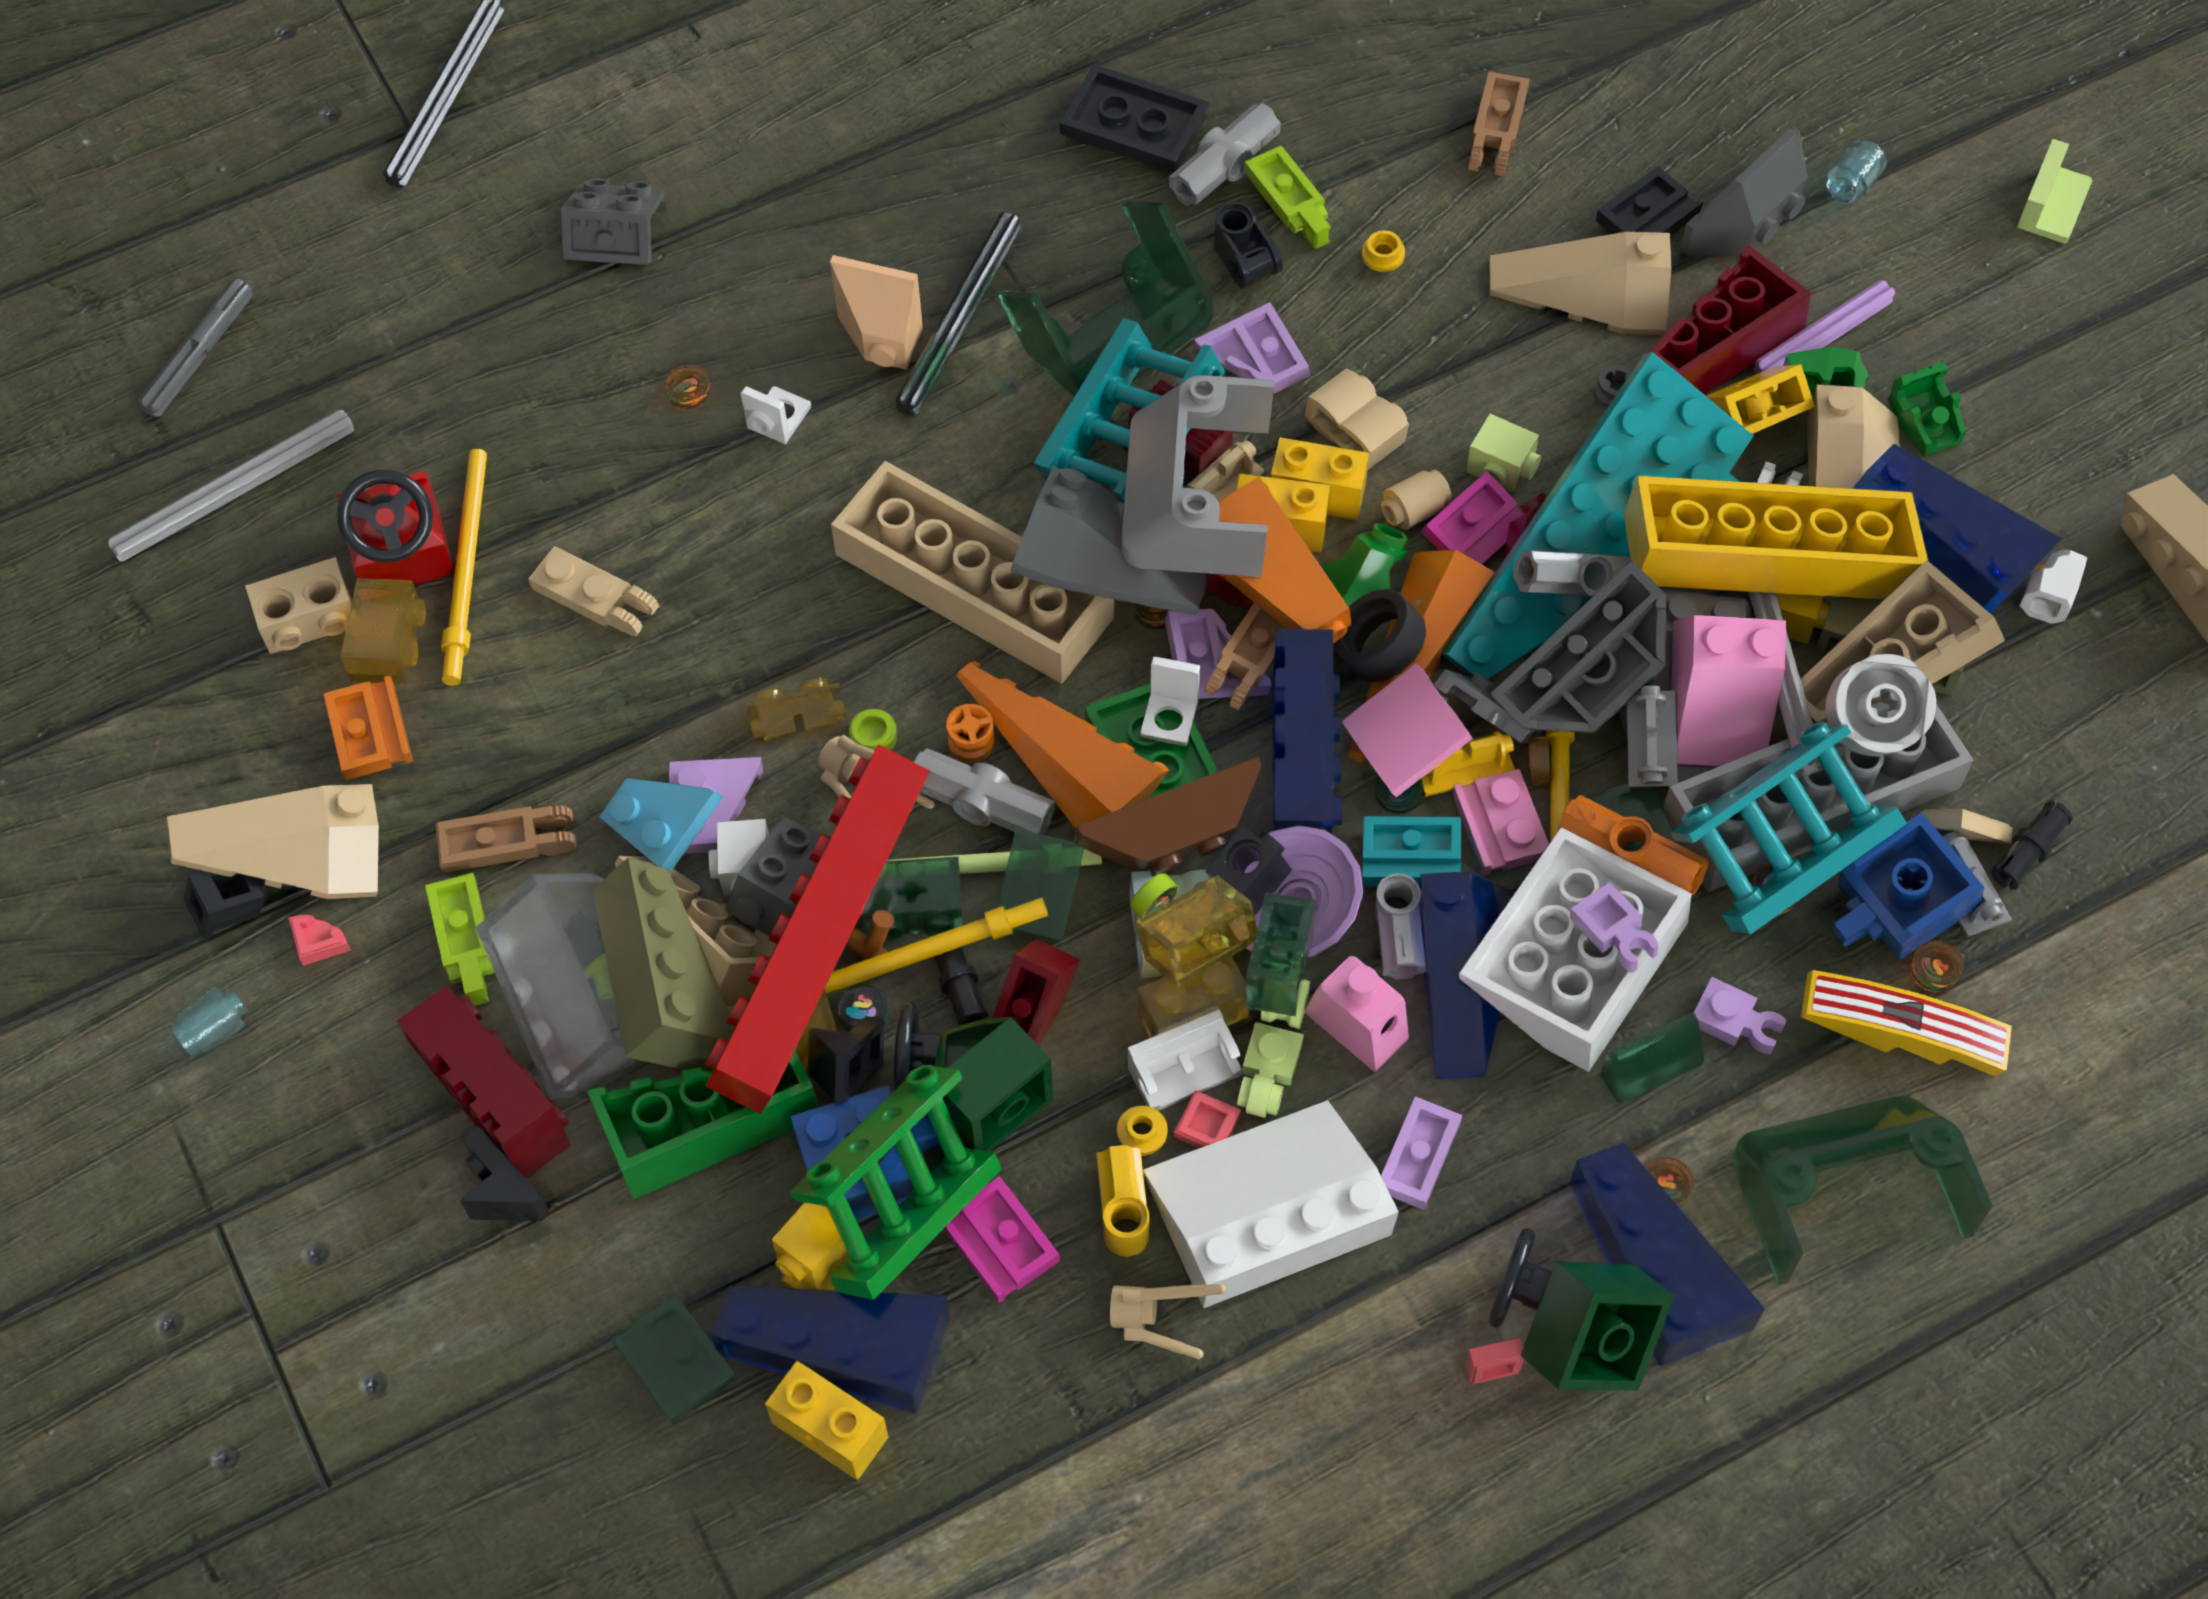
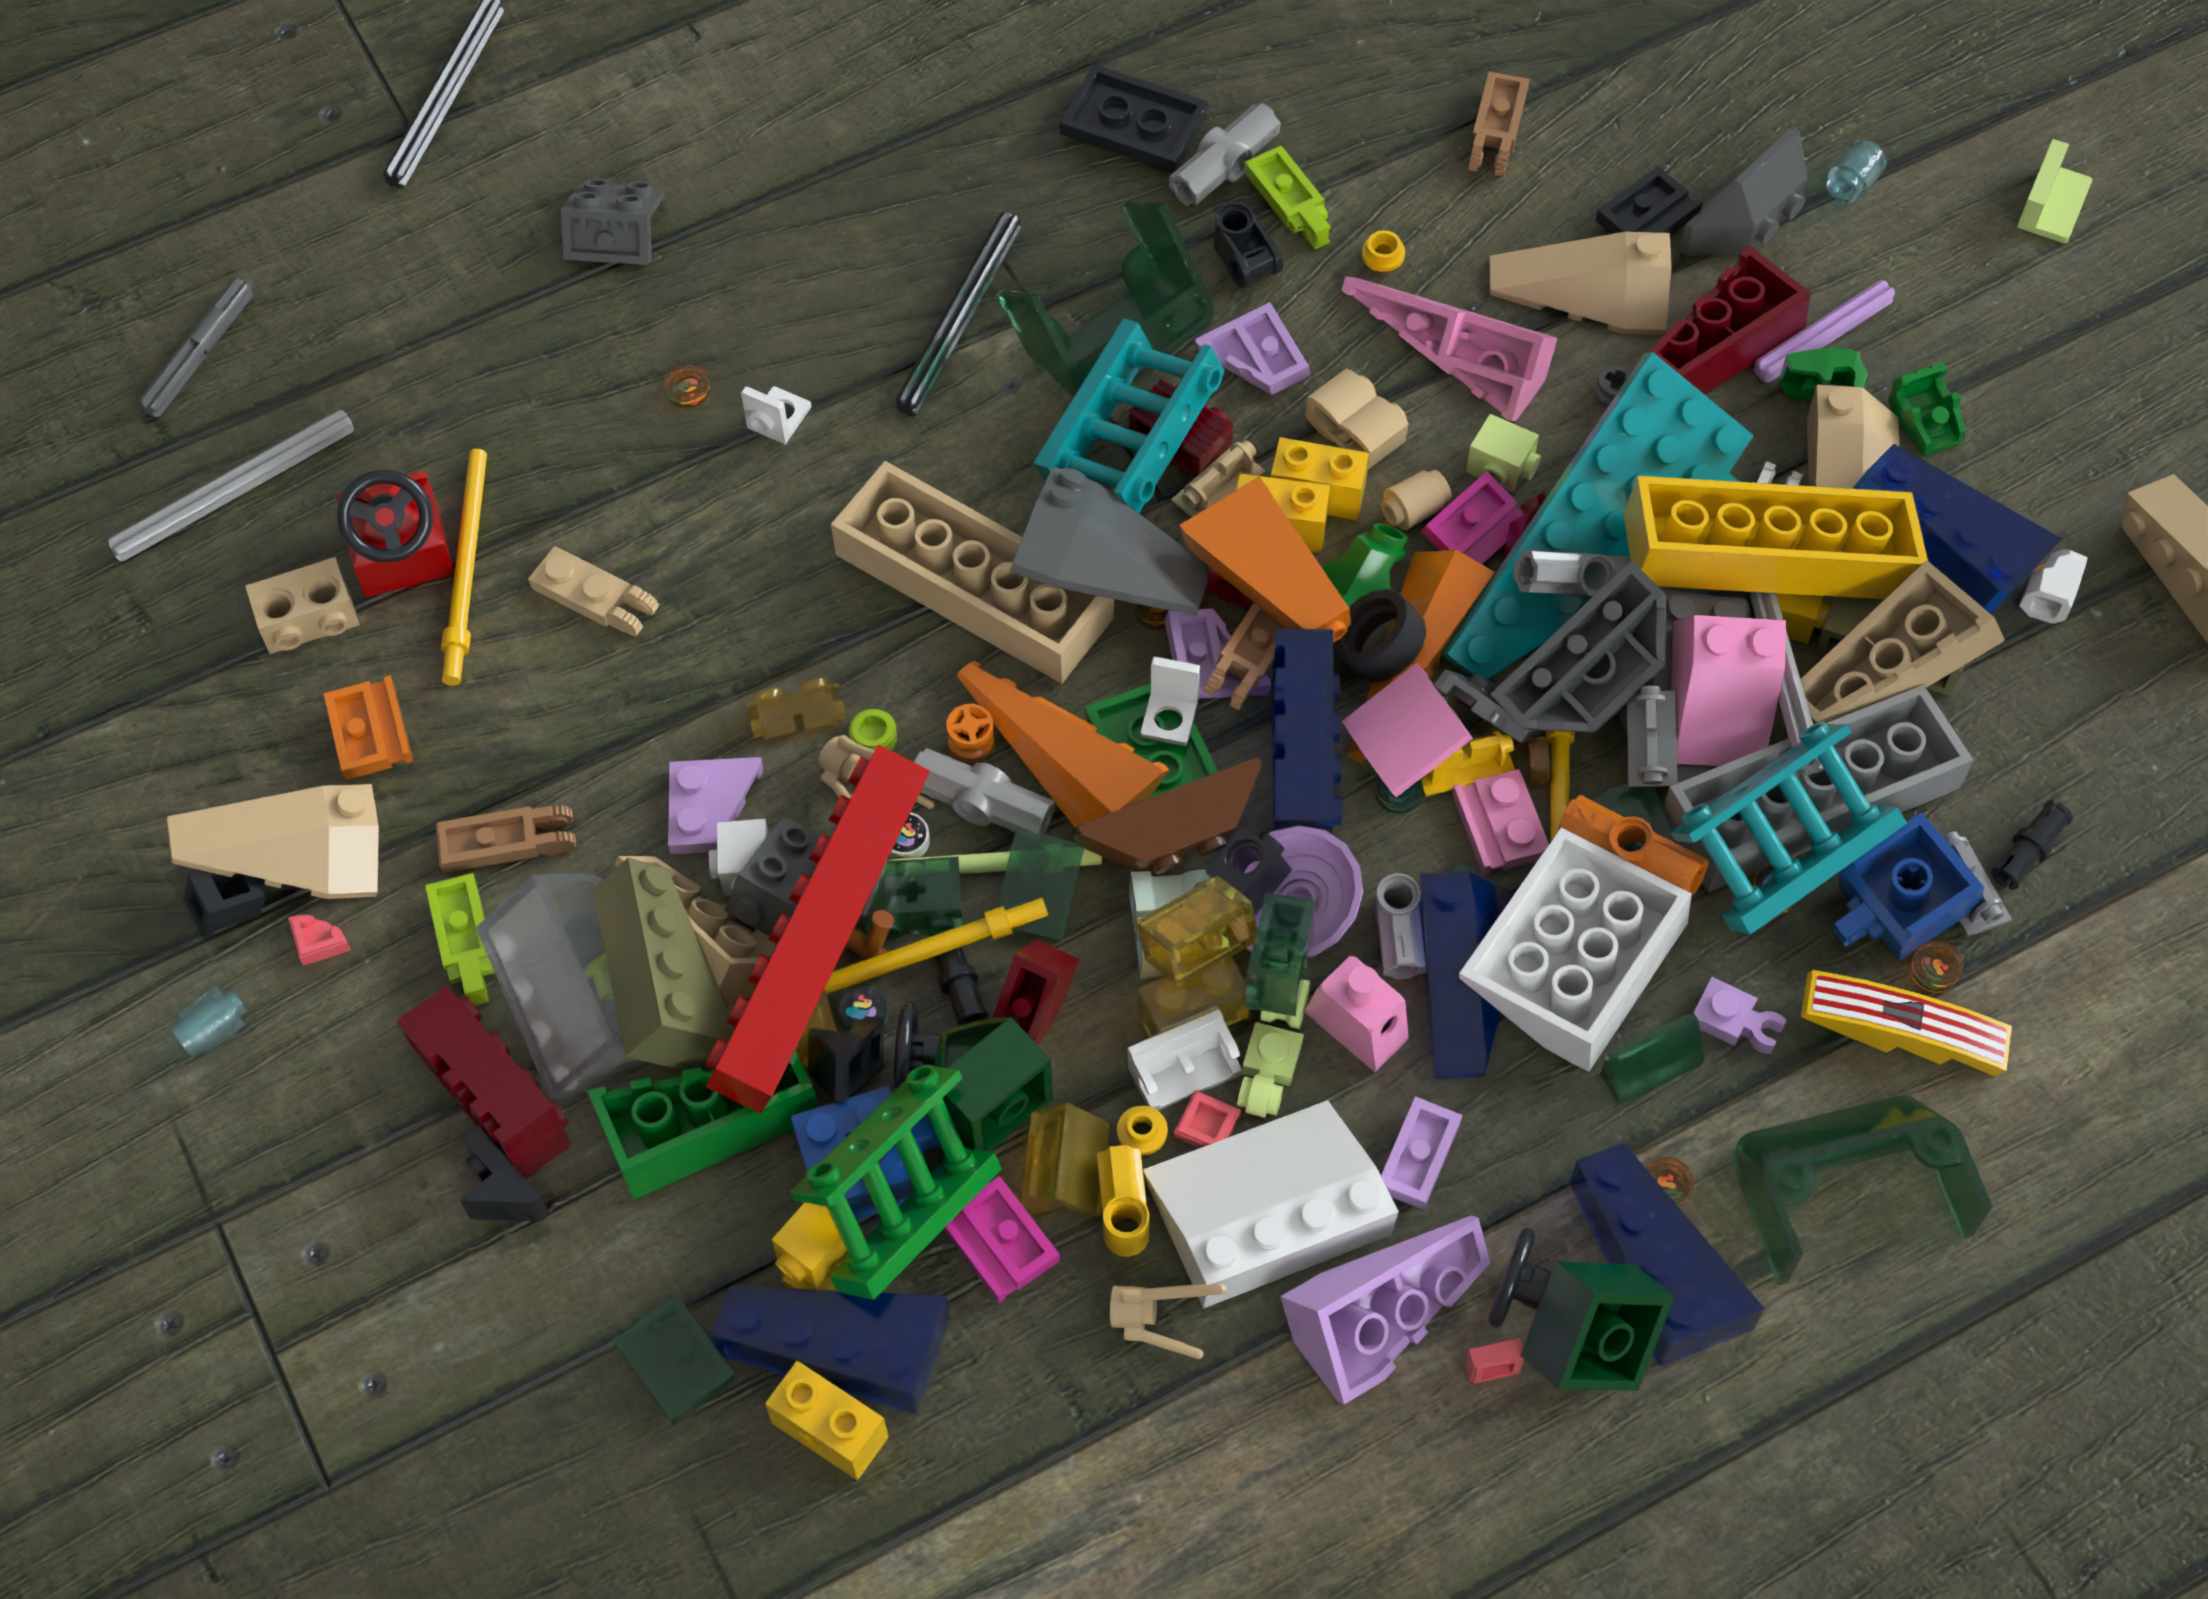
clear yellow brick [341,578,426,684] -> none
medium azure wing [600,778,724,873] -> none
light nougat slope [830,255,923,370] -> none
light grey windscreen [1121,375,1274,577] -> none
lime tile [1131,874,1179,922] -> none
teal plate [1362,816,1461,888] -> none
lavender plate [1570,882,1658,972] -> none
yellow brick [1706,364,1815,434] -> none
white brick [1826,654,1936,756] -> none
tan tile [1920,809,2013,844] -> none
none -> tile [889,812,930,859]
none -> clear yellow panel [1021,1102,1109,1218]
none -> lavender wedge [1280,1215,1490,1405]
none -> bright pink wedge [1342,276,1558,421]

